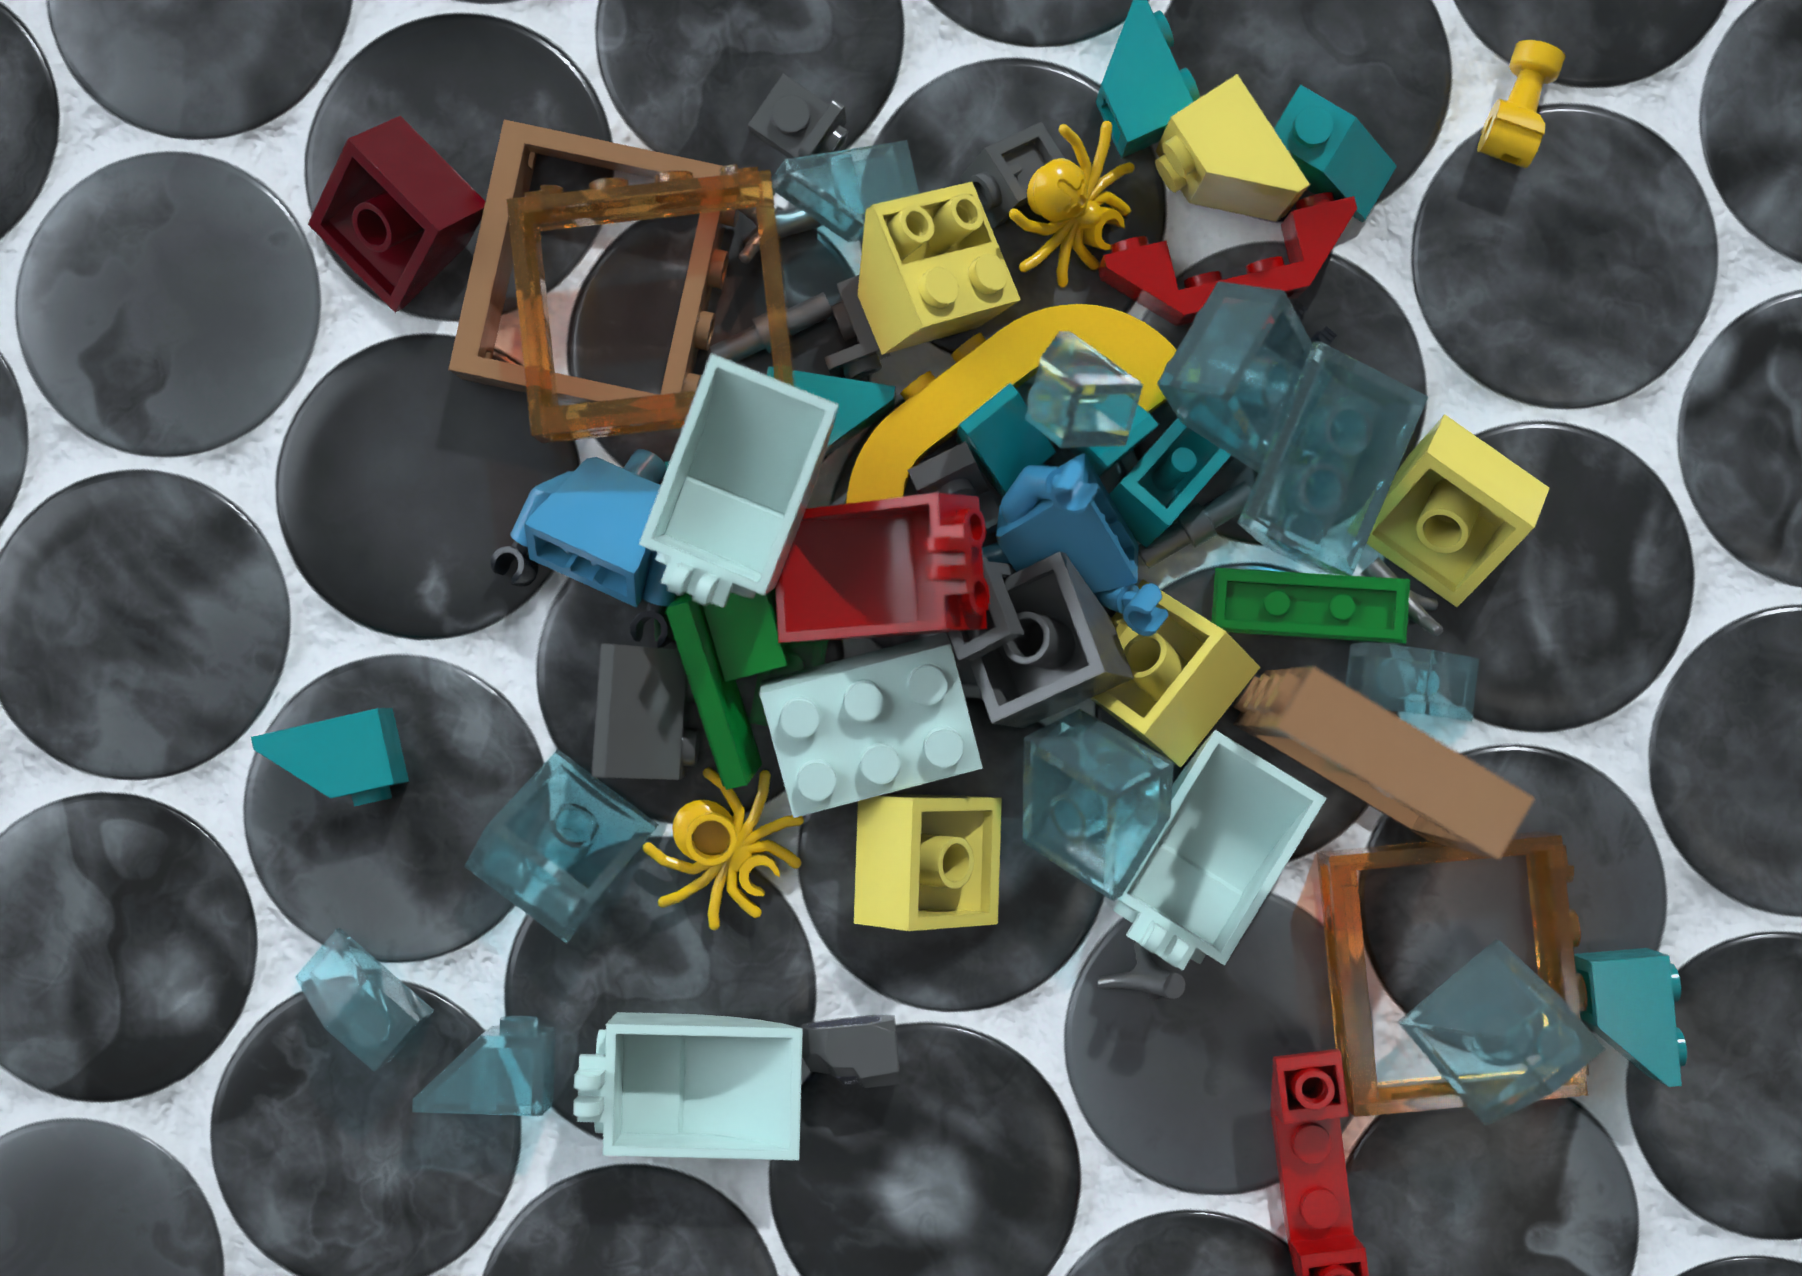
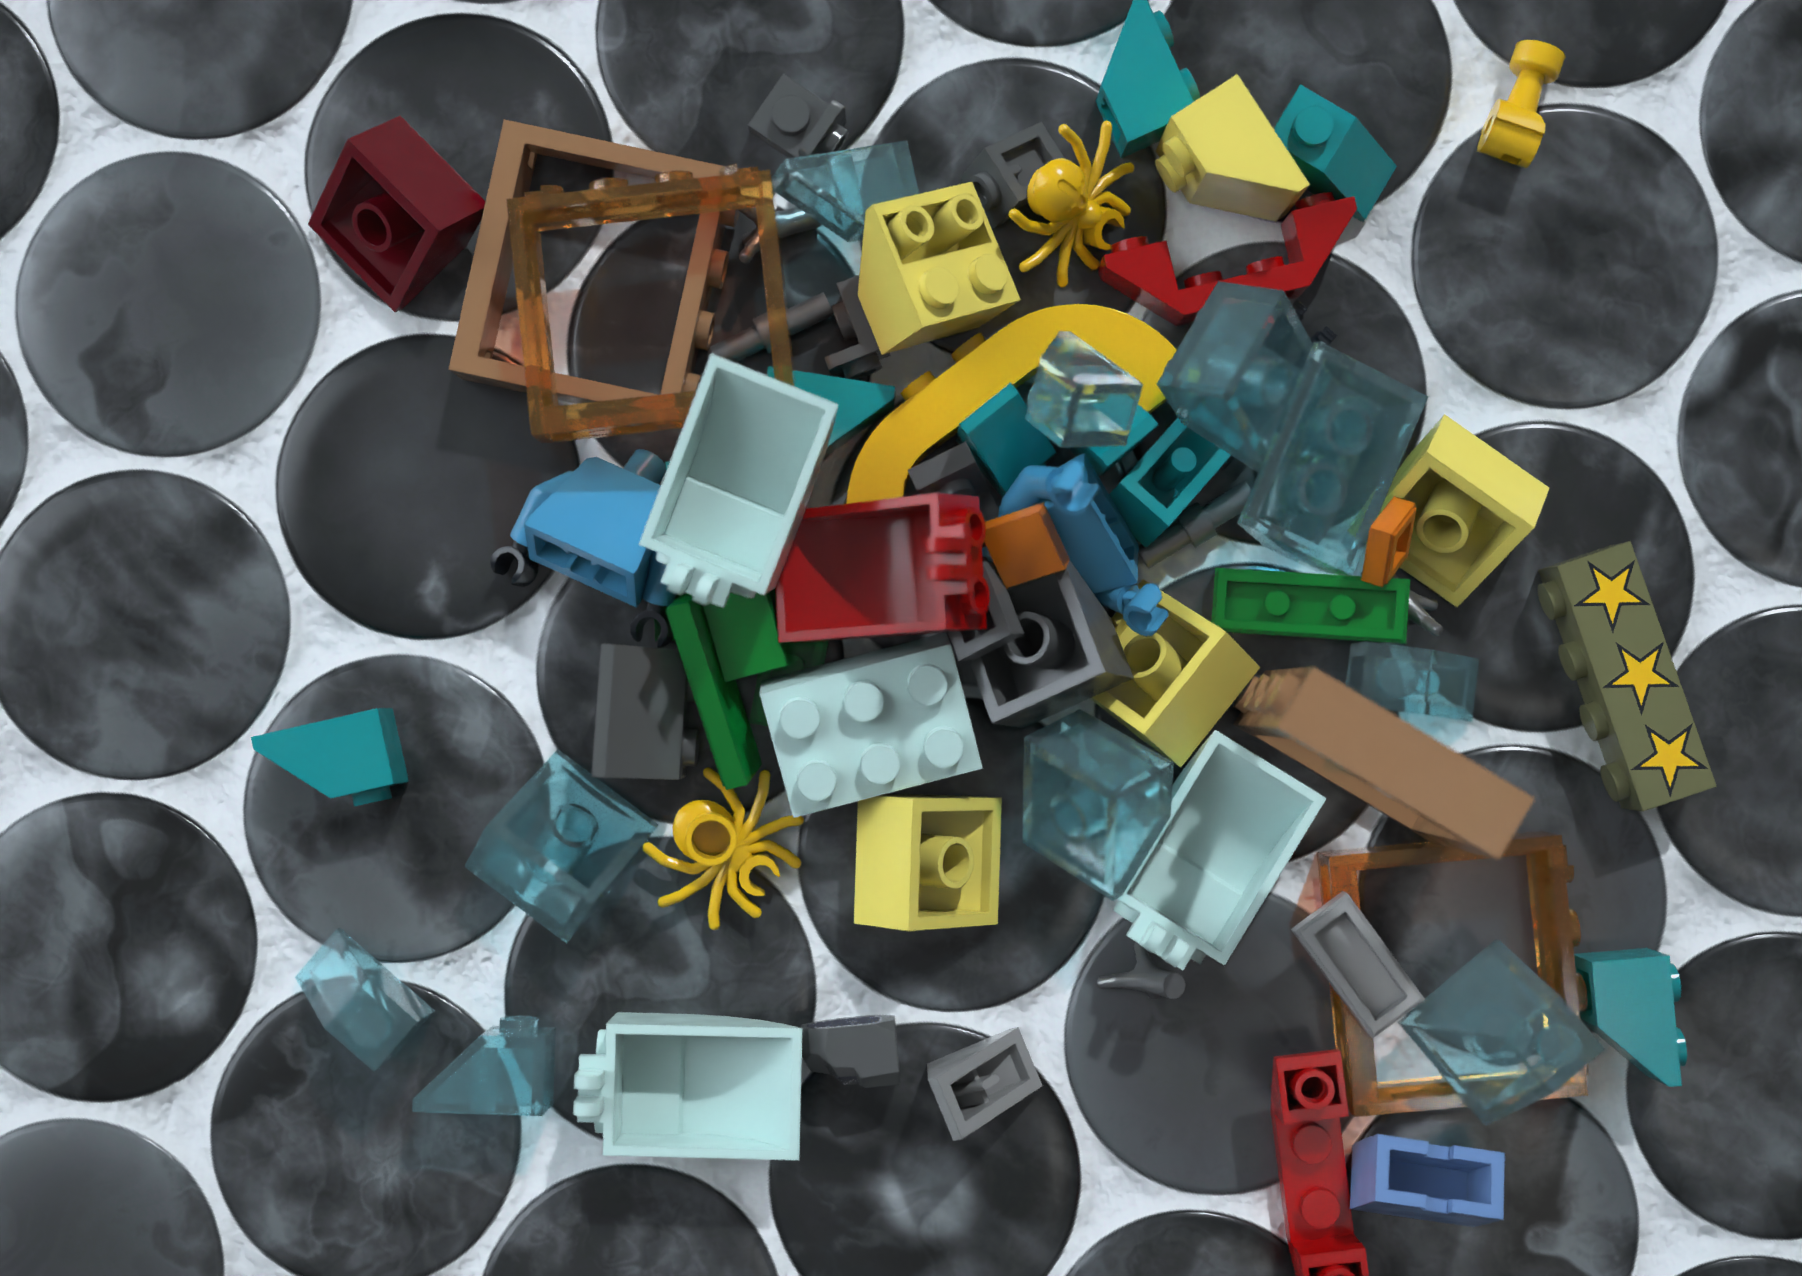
none -> light grey slope [927,1027,1043,1141]
none -> orange tile [984,502,1070,588]
none -> light grey tile [1291,891,1425,1039]
none -> medium blue brick [1350,1134,1505,1227]
none -> orange tile [1361,496,1417,587]
none -> olive brick [1537,541,1717,811]

